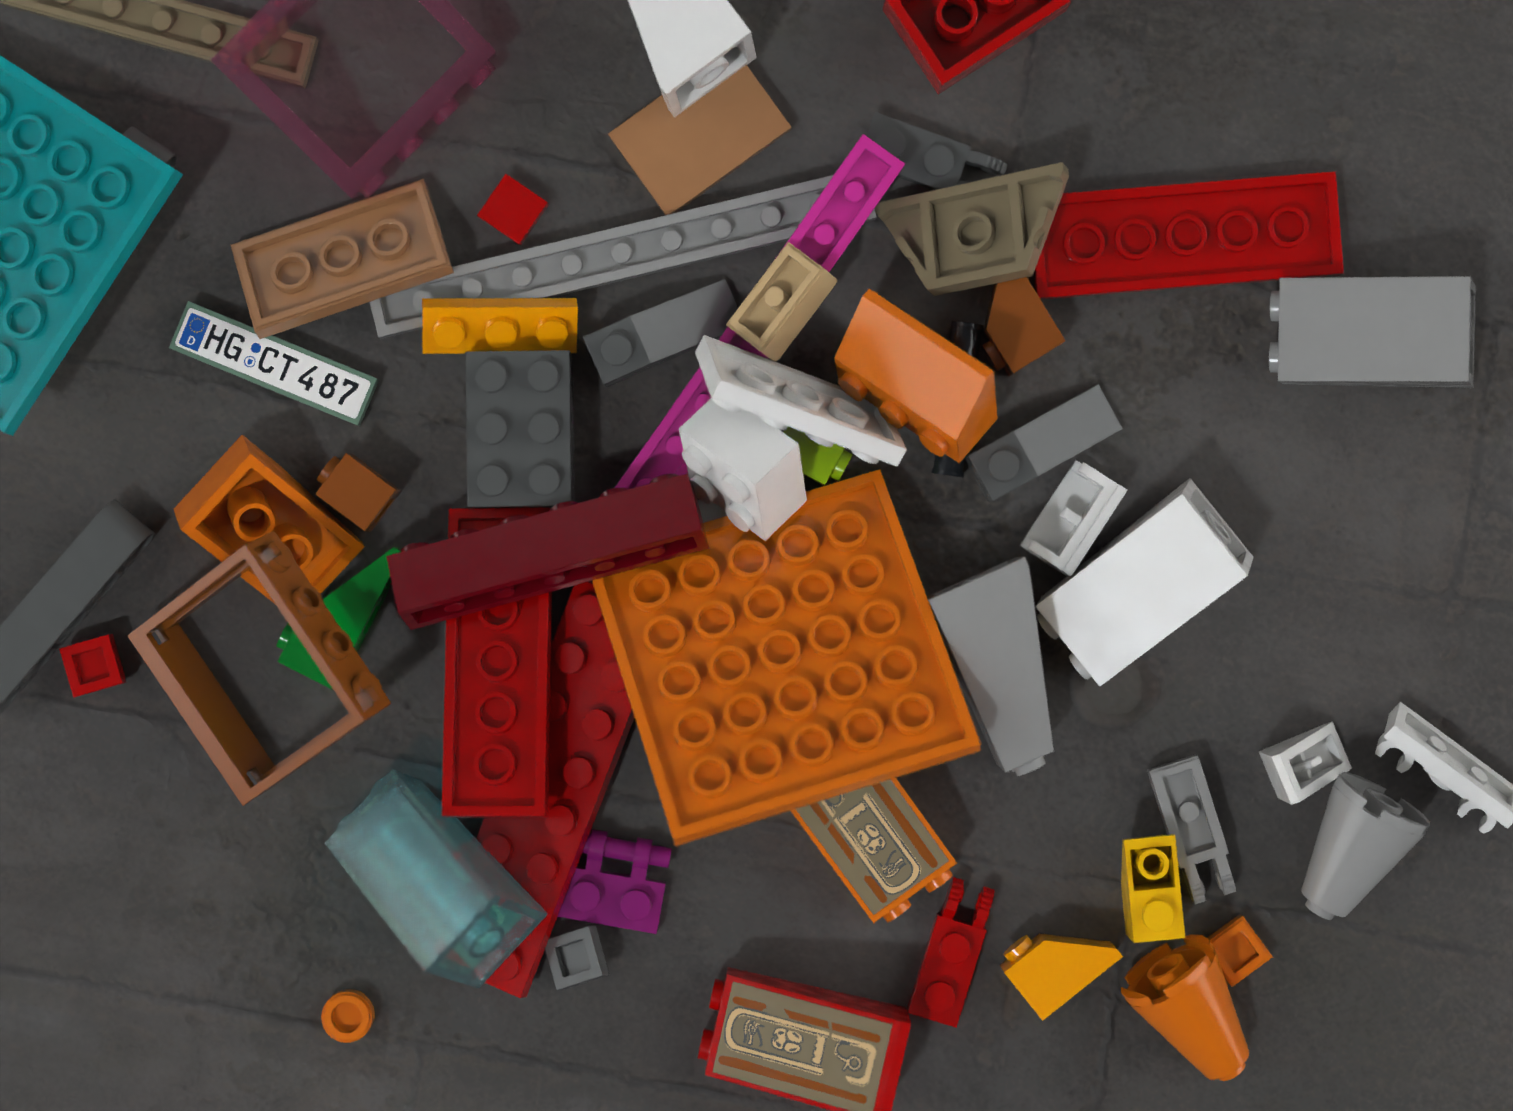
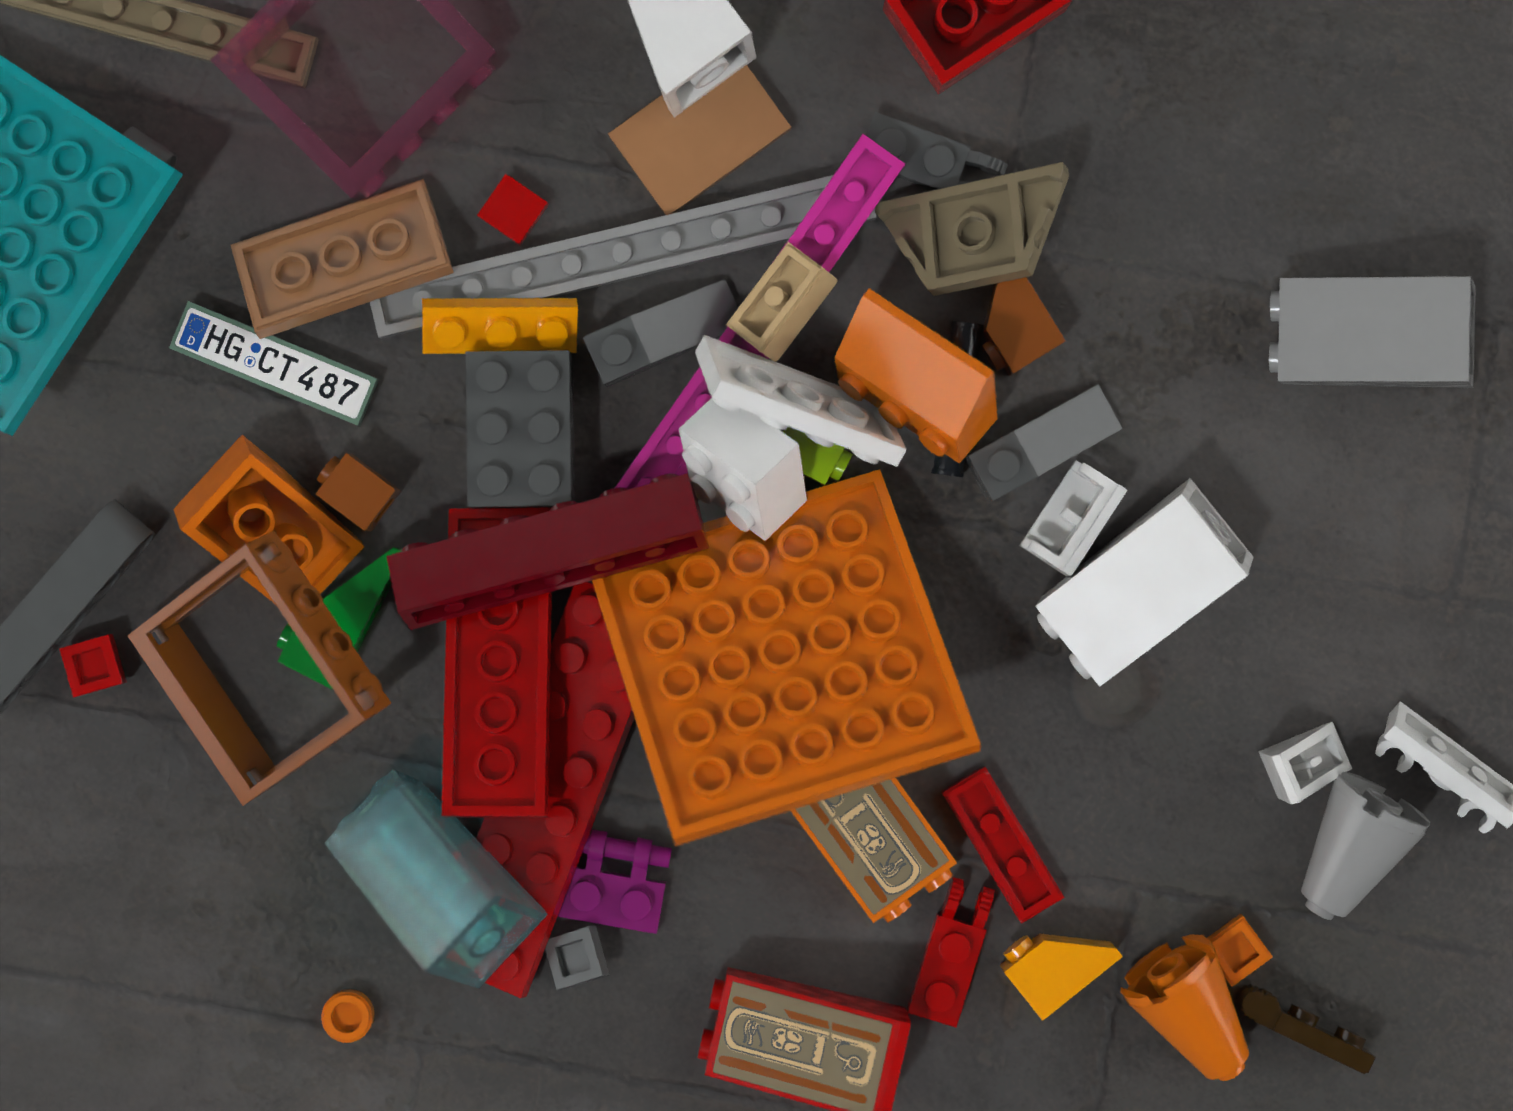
light grey slope [927,557,1054,776] -> none
red plate [1033,171,1344,300] -> none
yellow slope [1121,834,1185,943] -> none
light grey hinge [1147,754,1236,905] -> none
none -> red tile [941,766,1065,924]
none -> dark brown hinge [1234,984,1376,1074]

